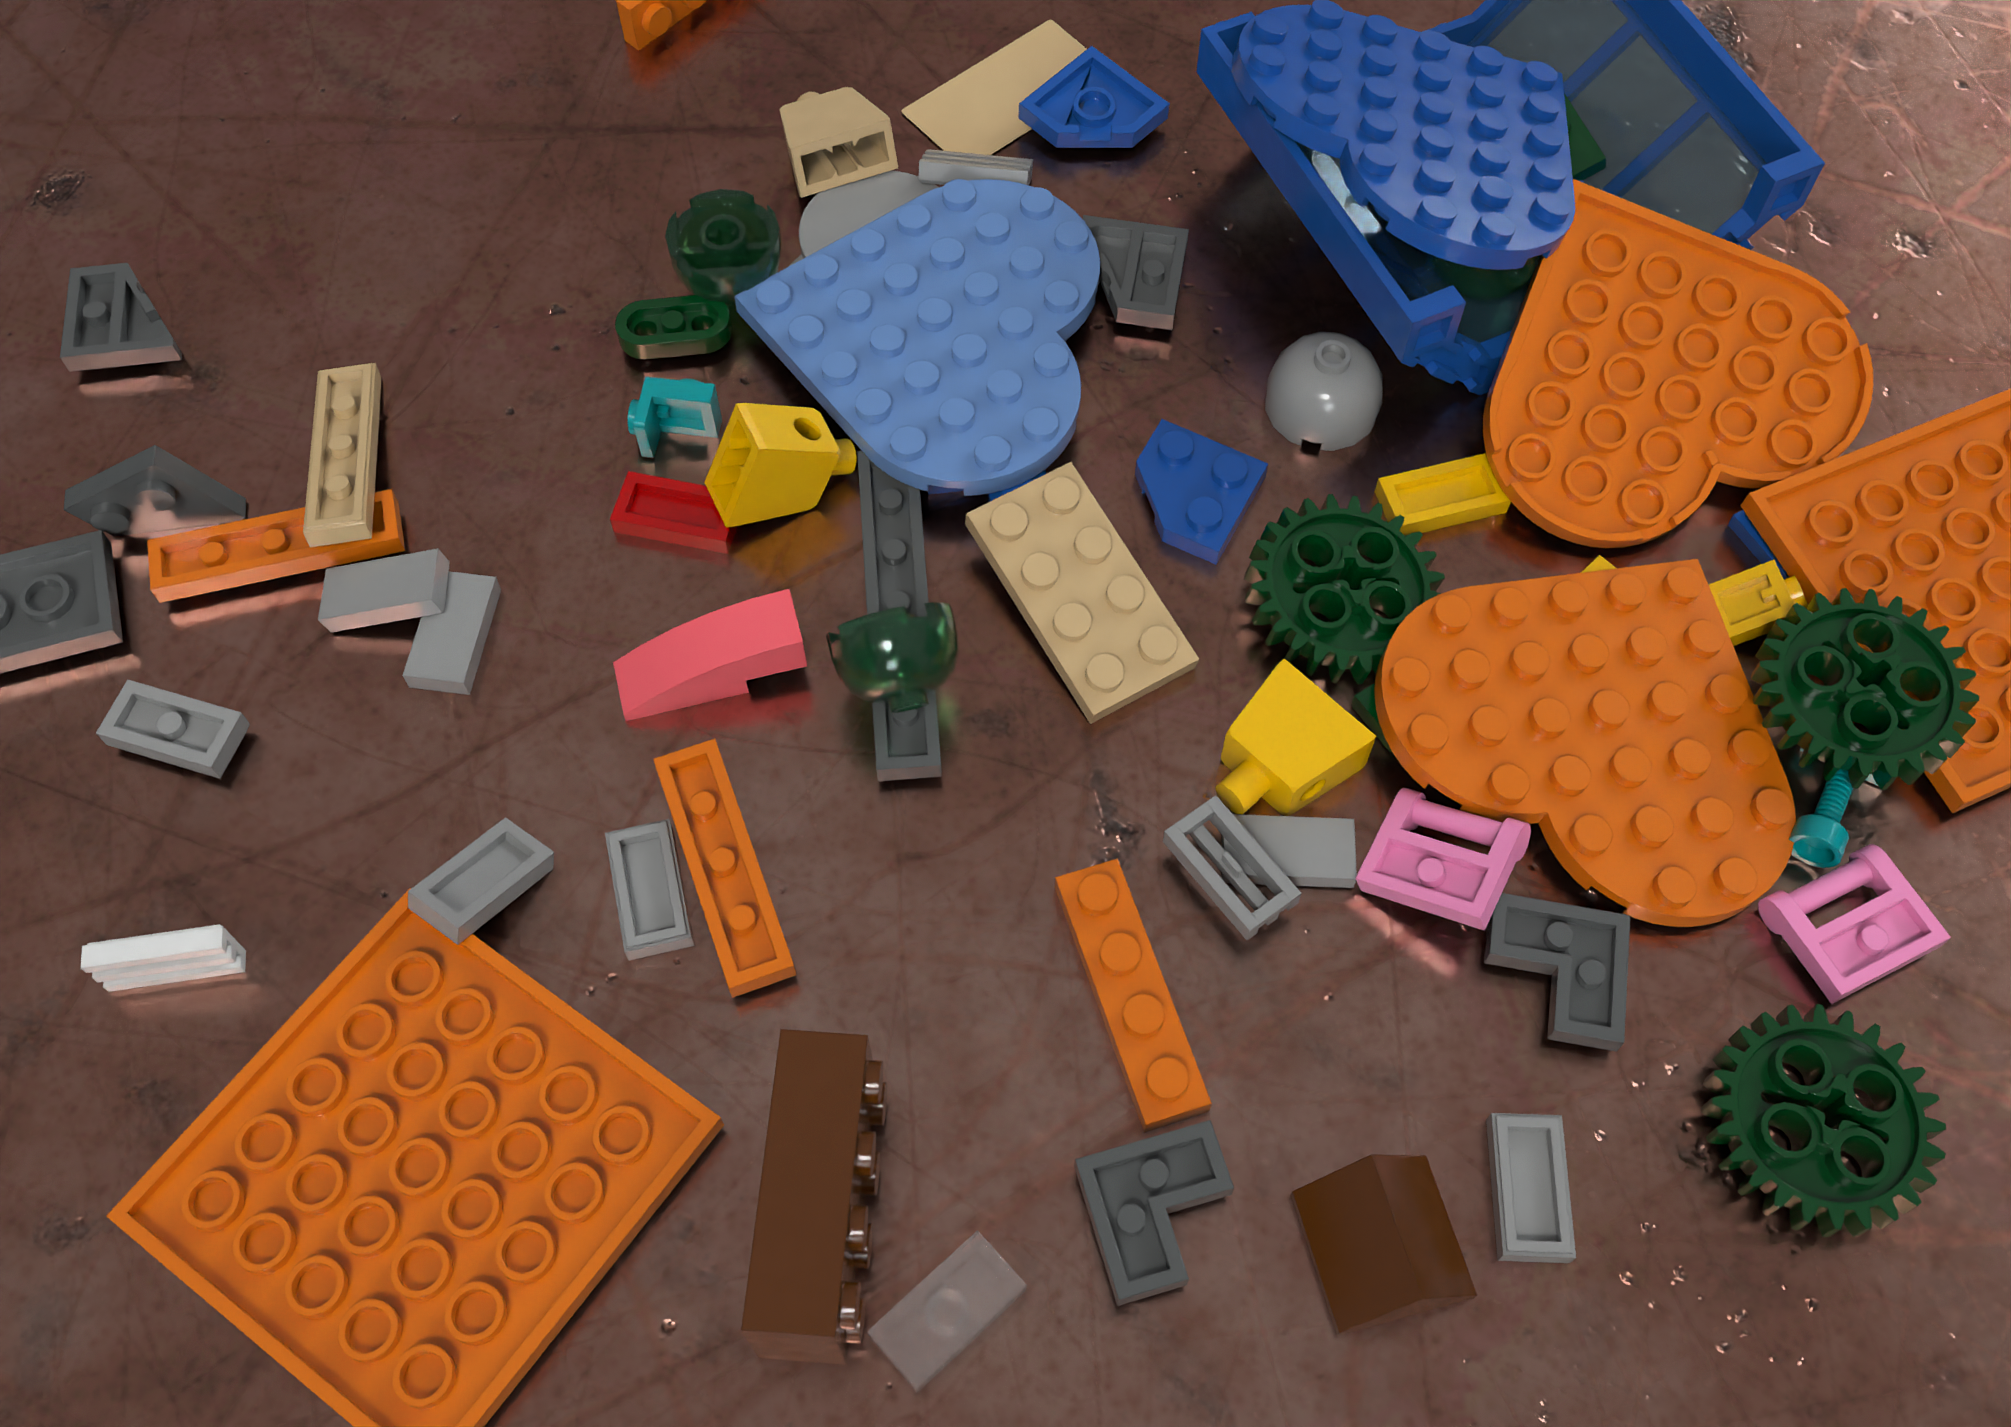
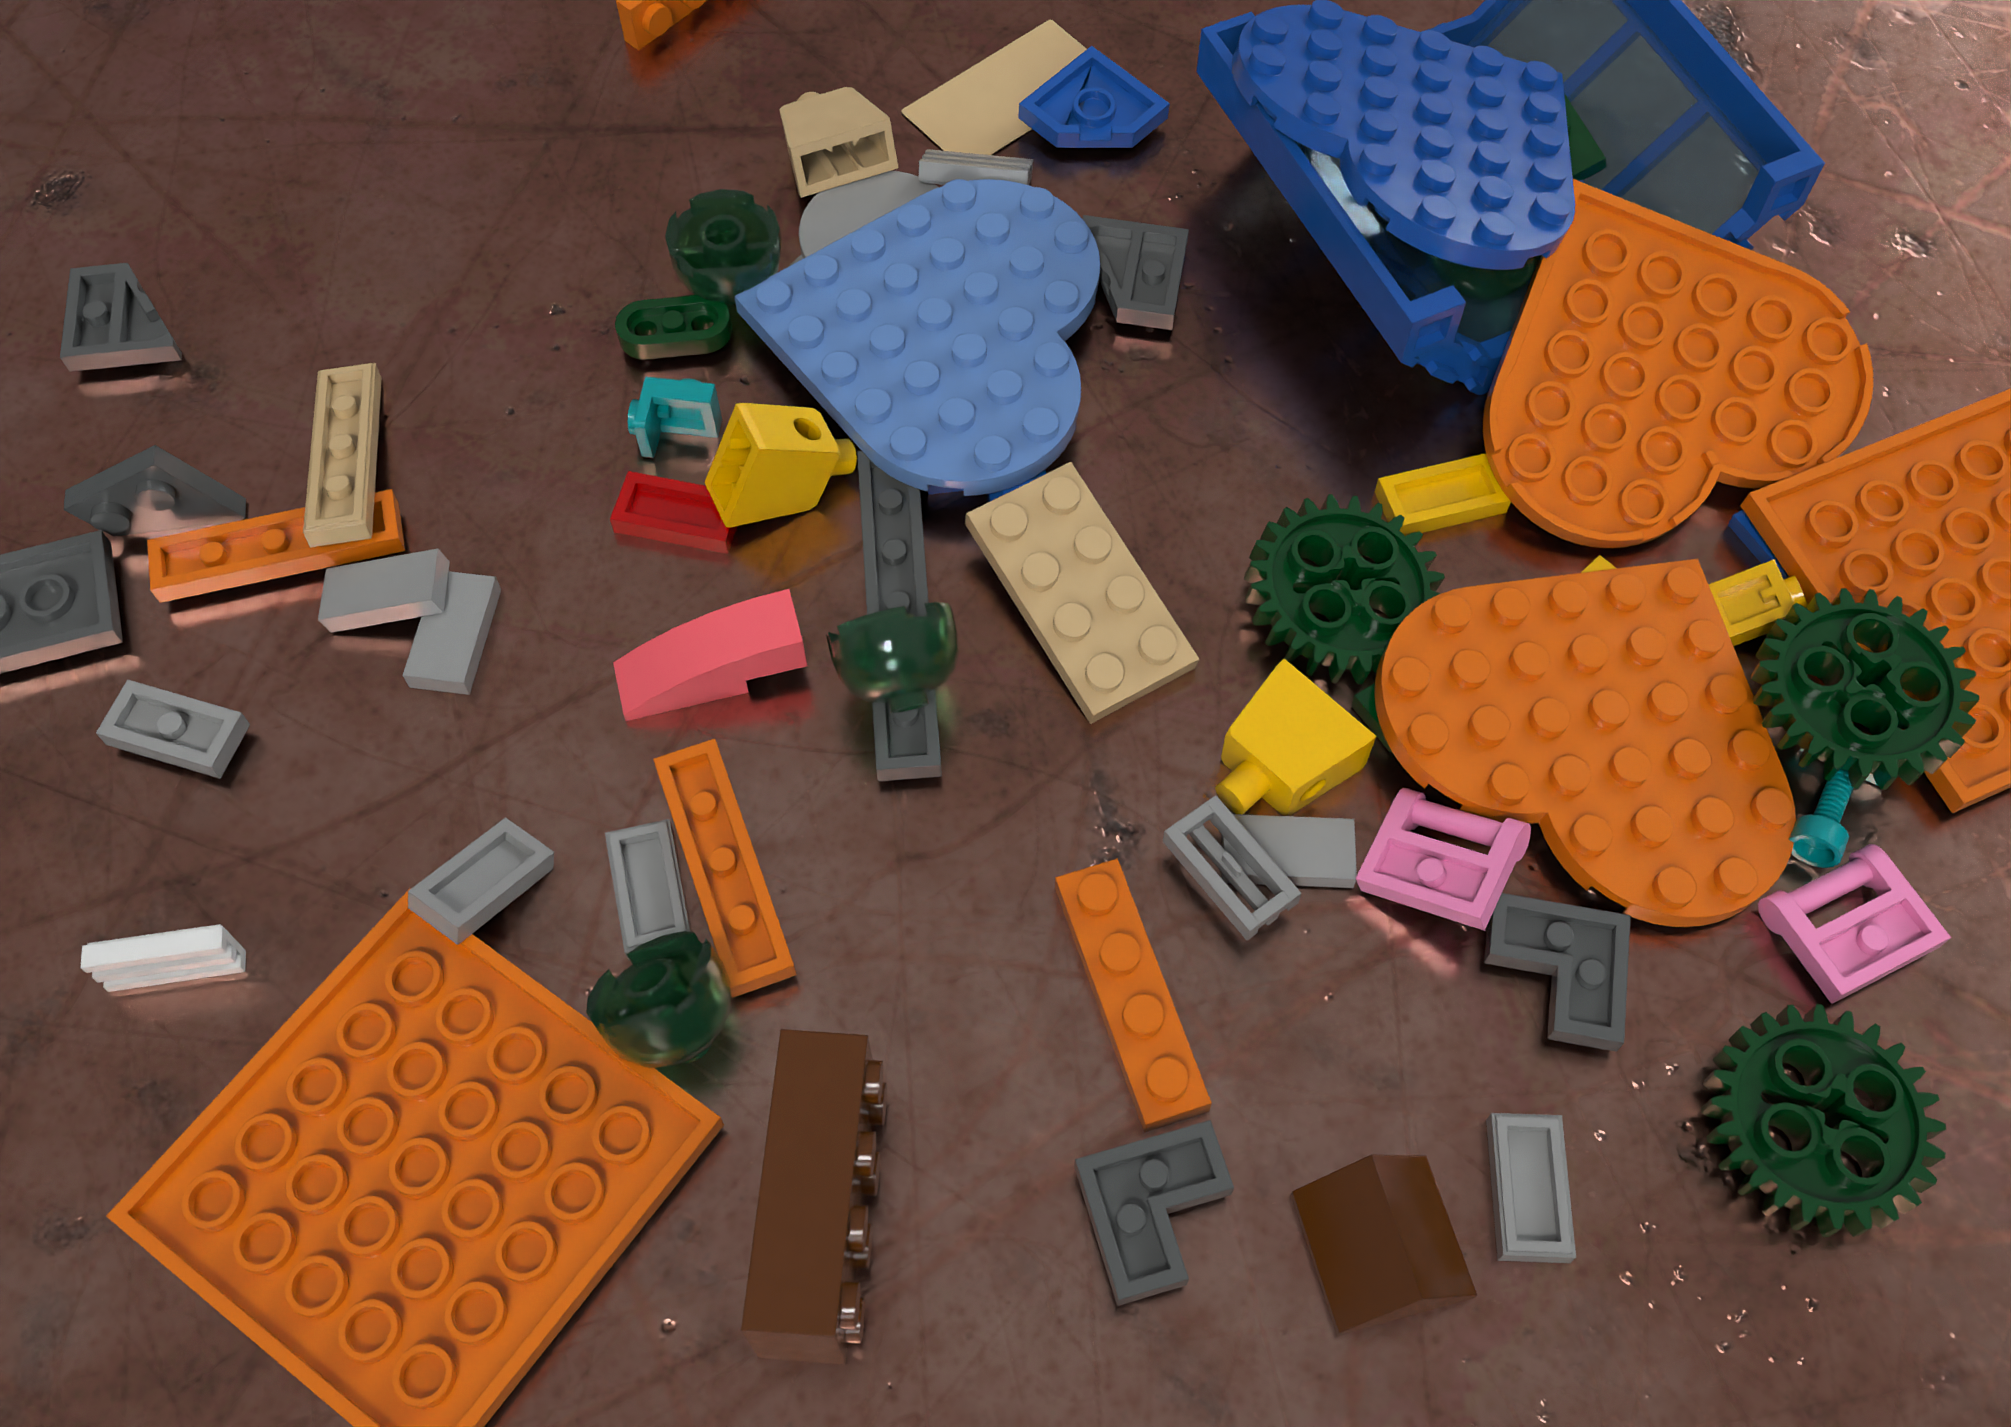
clear plate [867,1230,1027,1393] -> none
blue plate [1135,419,1268,565] -> none
light grey cylinder [1265,332,1382,451] -> none
none -> clear green cylinder [586,931,731,1068]

